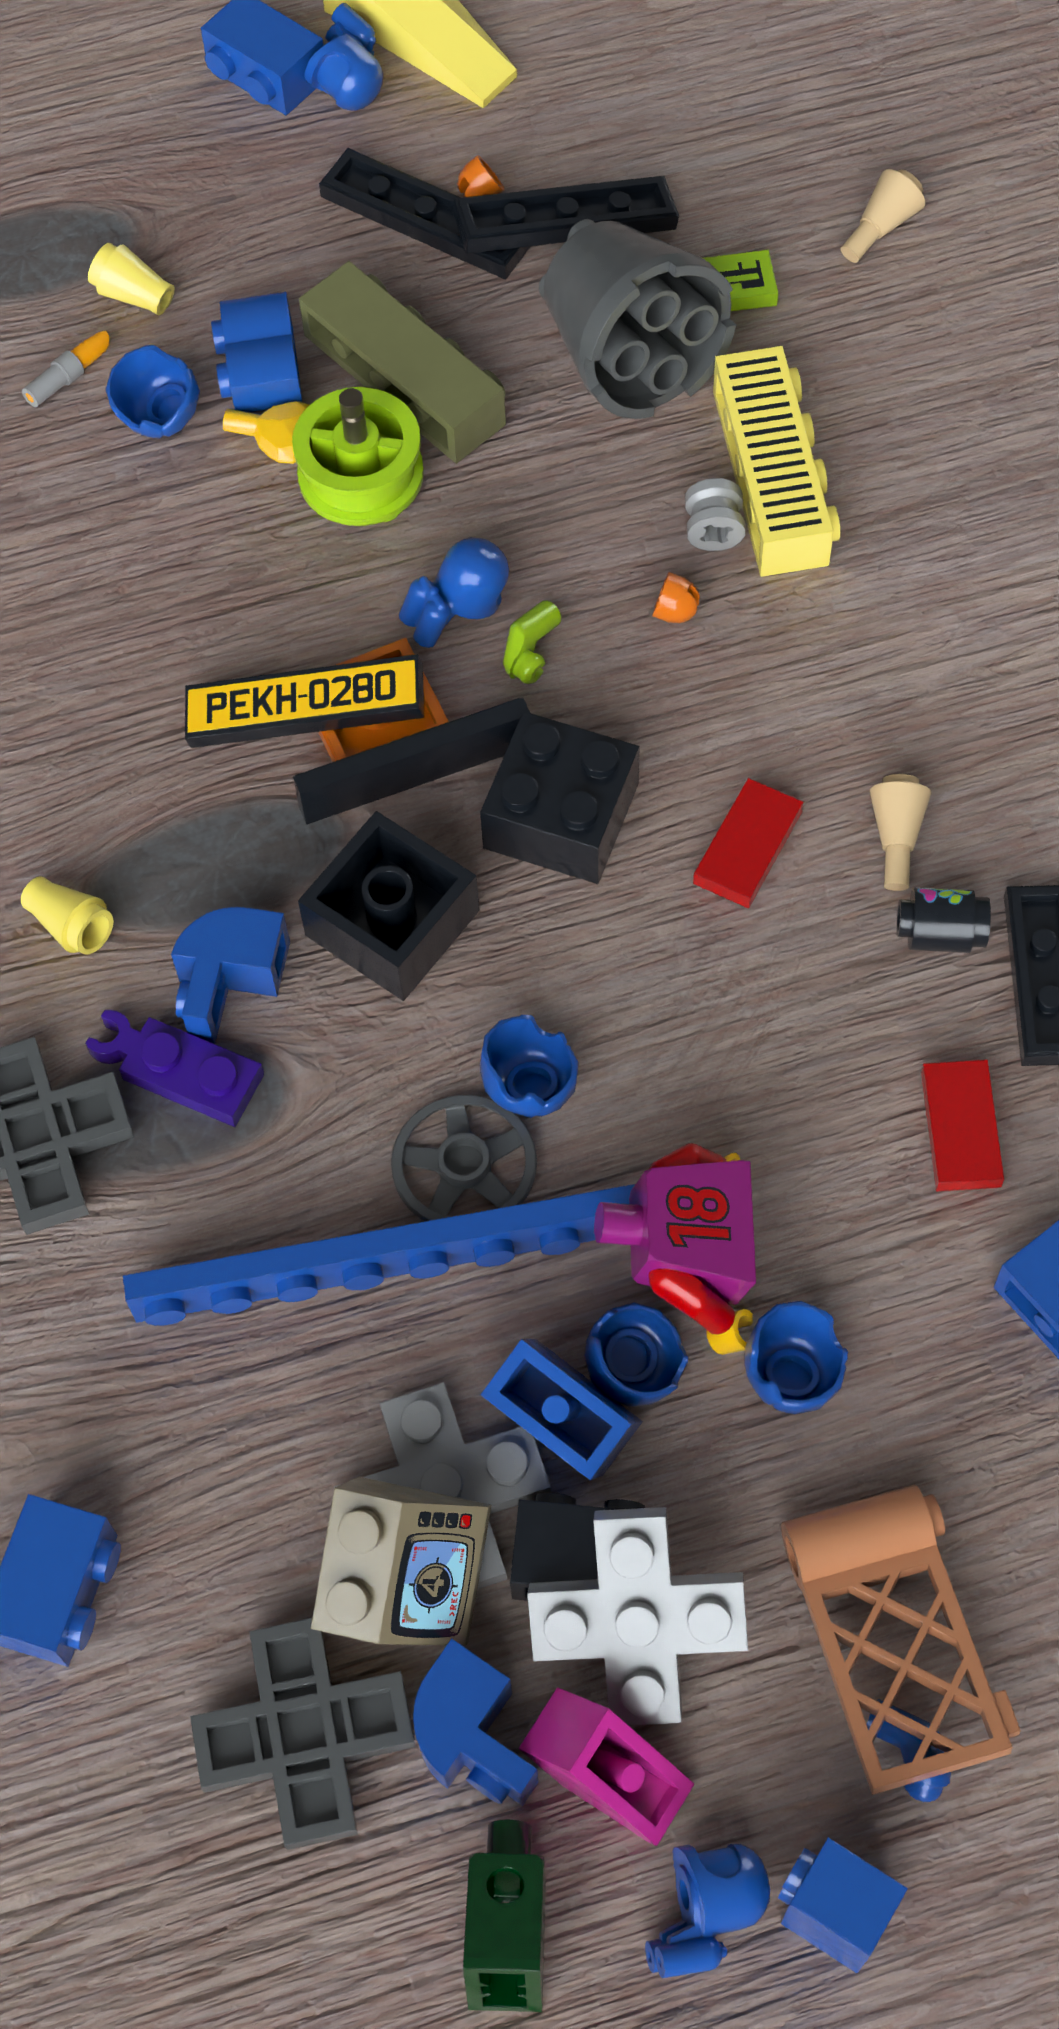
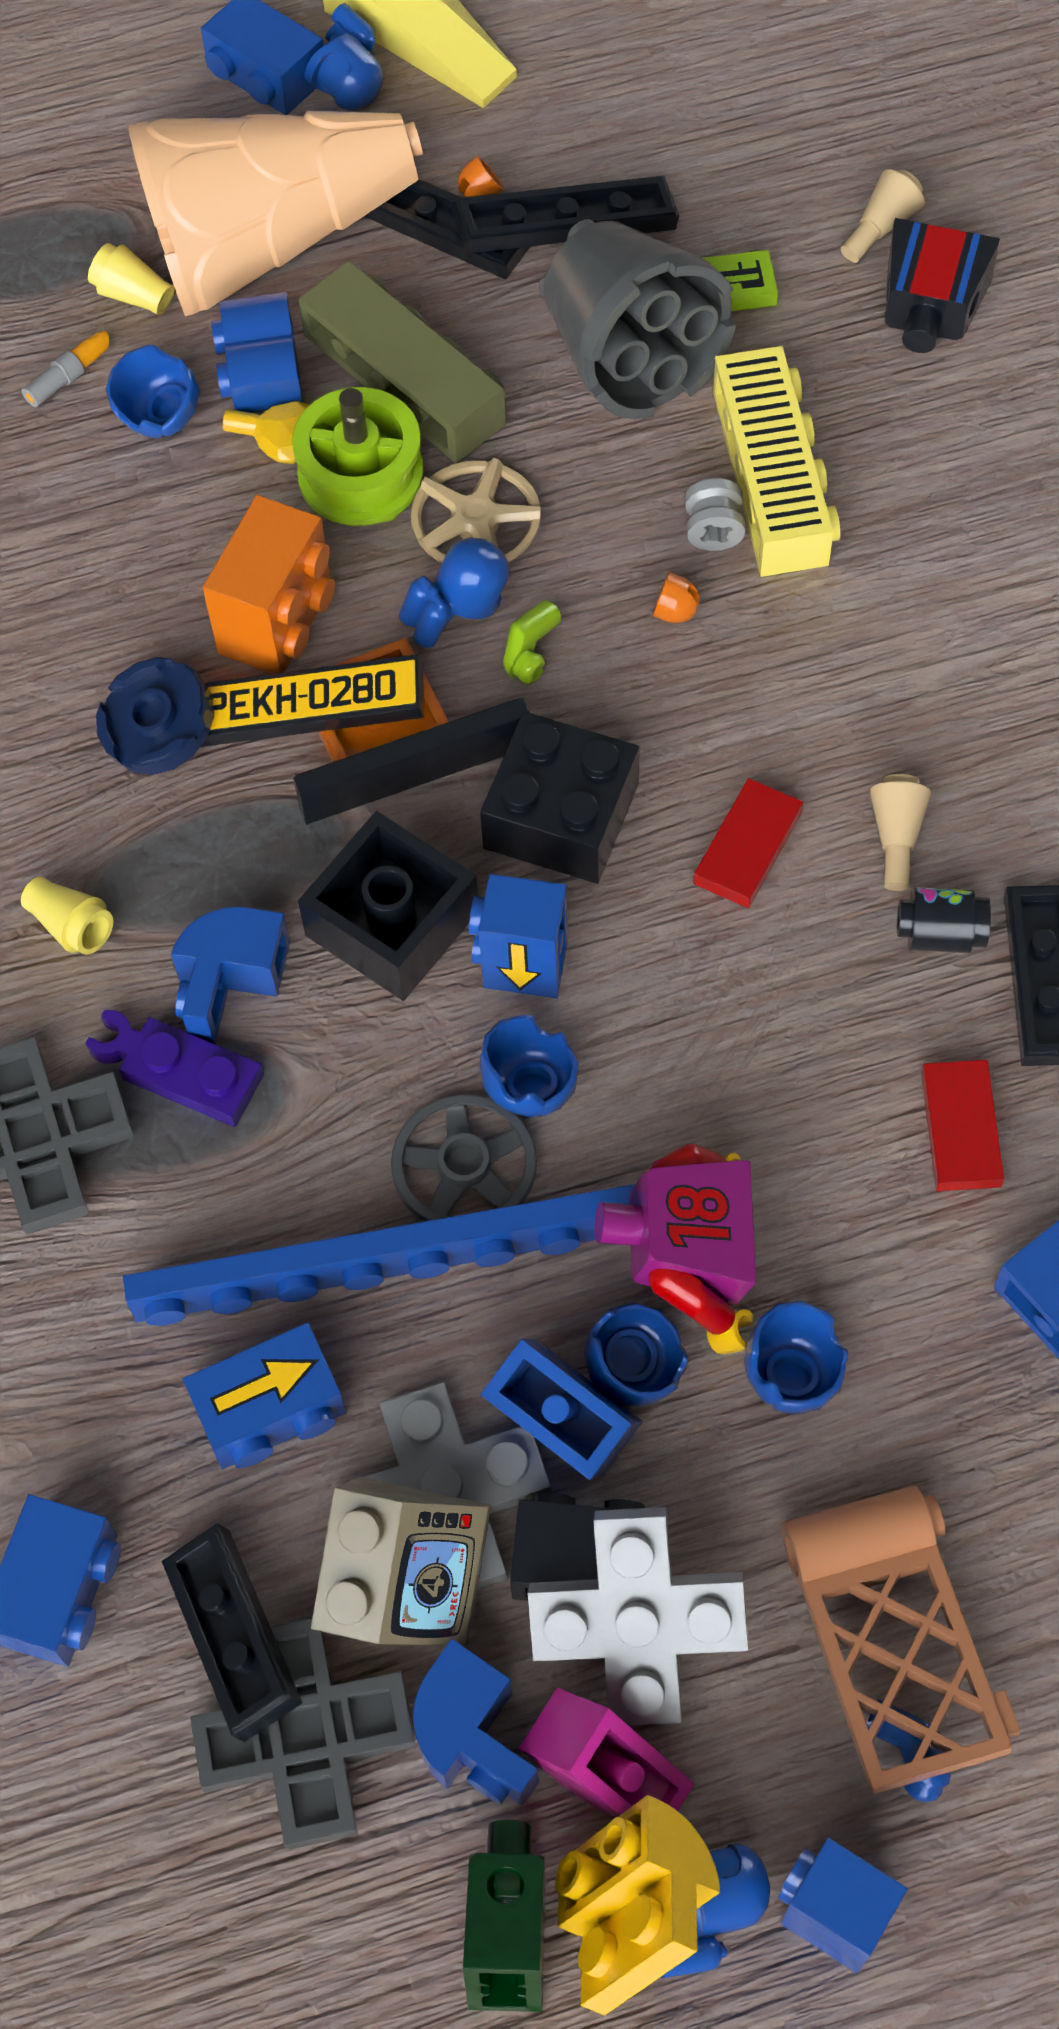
none -> dark blue tile [96,657,214,775]
none -> light nougat cone [128,110,423,317]
none -> black tile [162,1523,302,1743]
none -> blue brick [182,1322,346,1470]
none -> orange brick [202,494,335,674]
none -> tan wheel [411,458,541,563]
none -> blue brick [469,874,568,999]
none -> yellow brick [555,1795,720,2016]
none -> black torso [885,218,1000,353]

